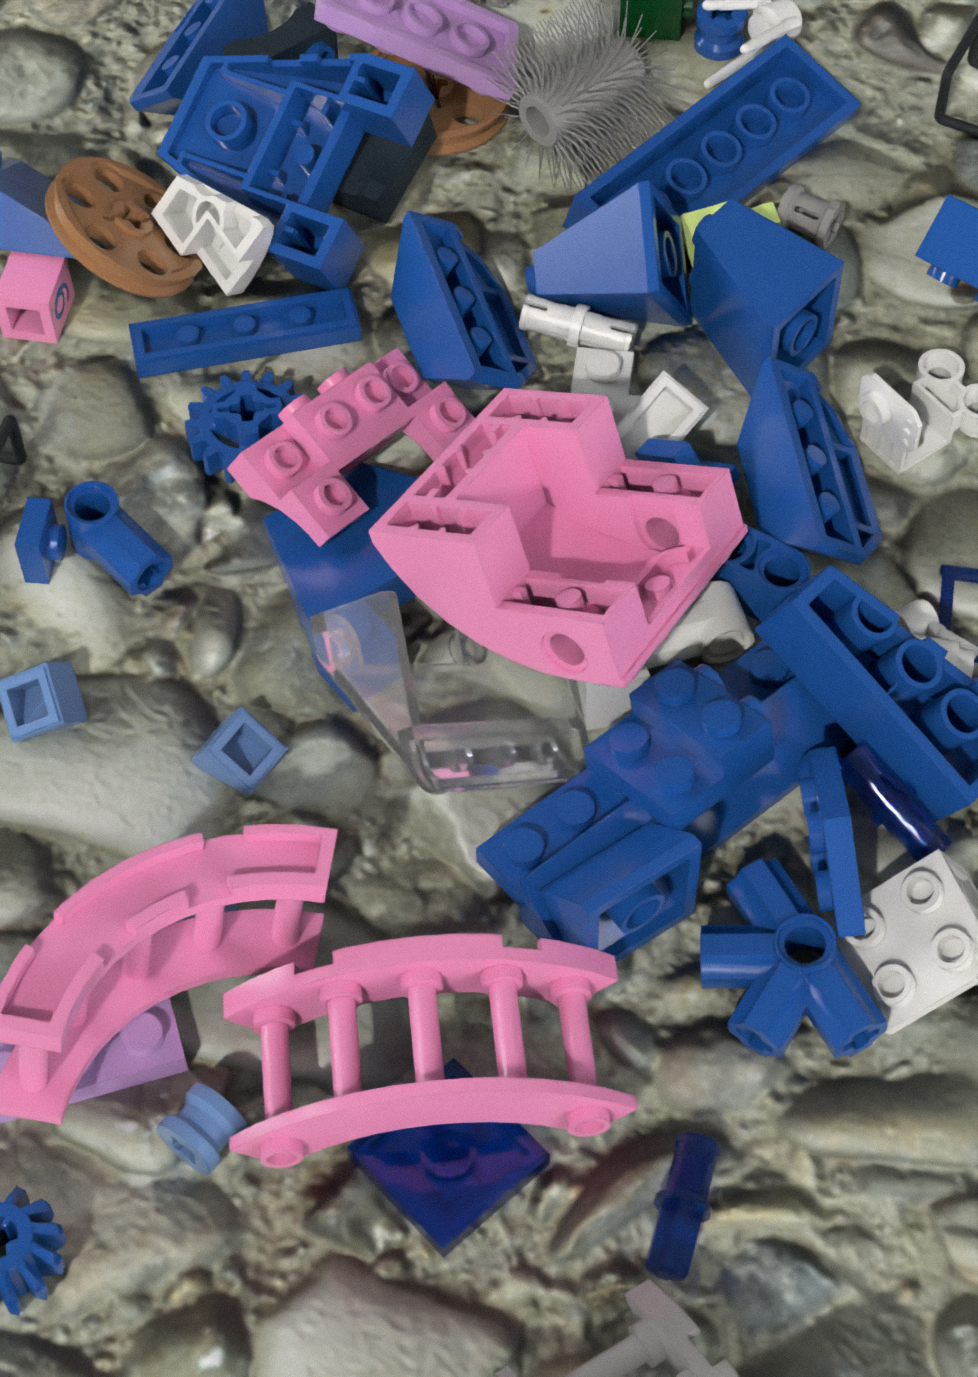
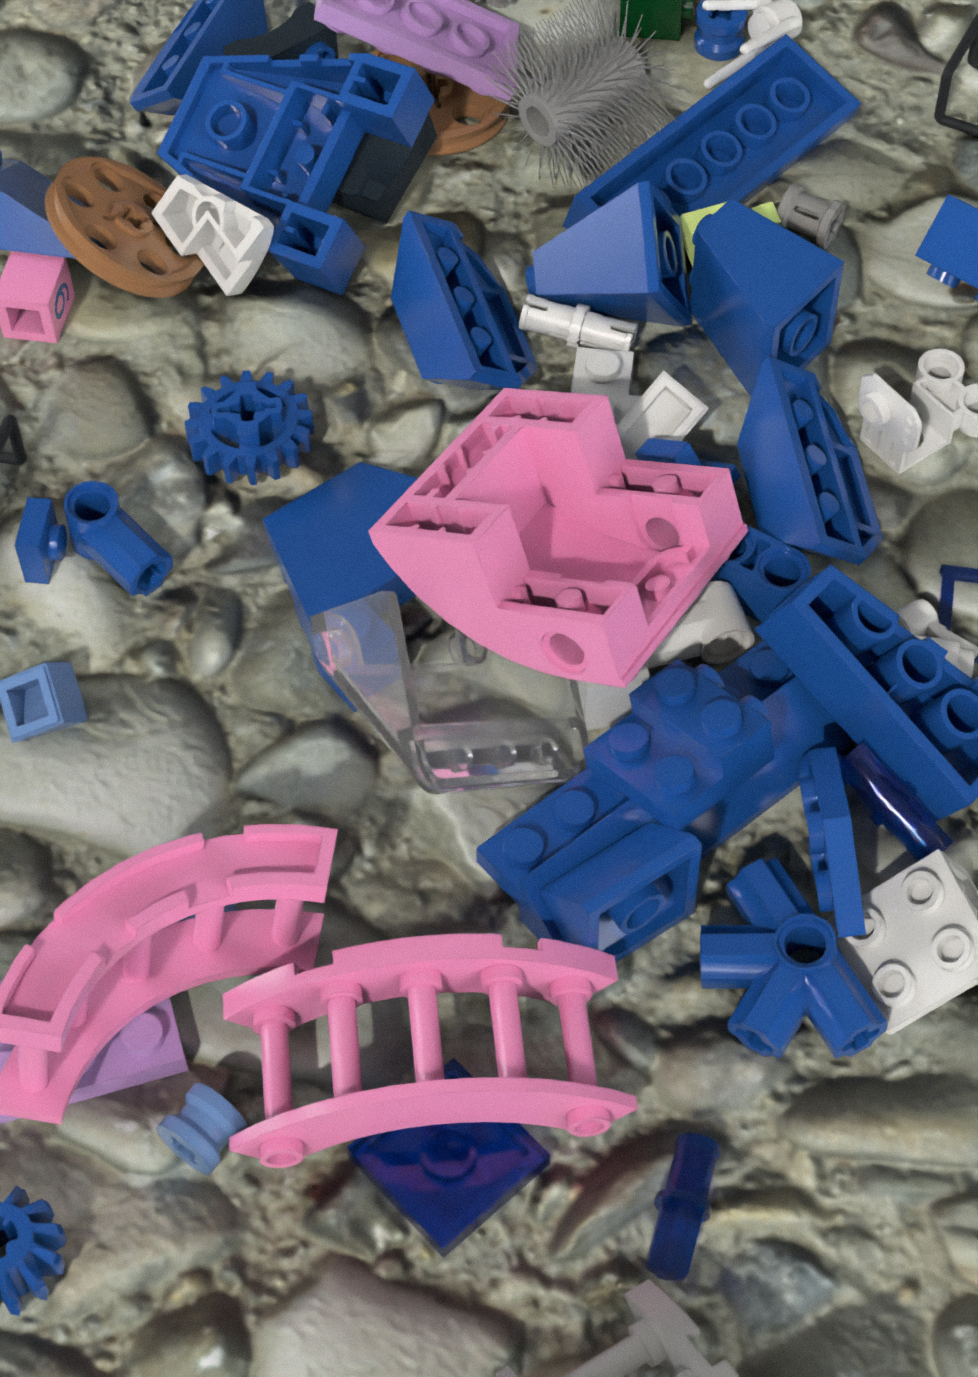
blue tile [128,287,362,379] -> none
medium blue slope [190,706,289,796] -> none
bright pink bracket [227,347,475,548] -> none

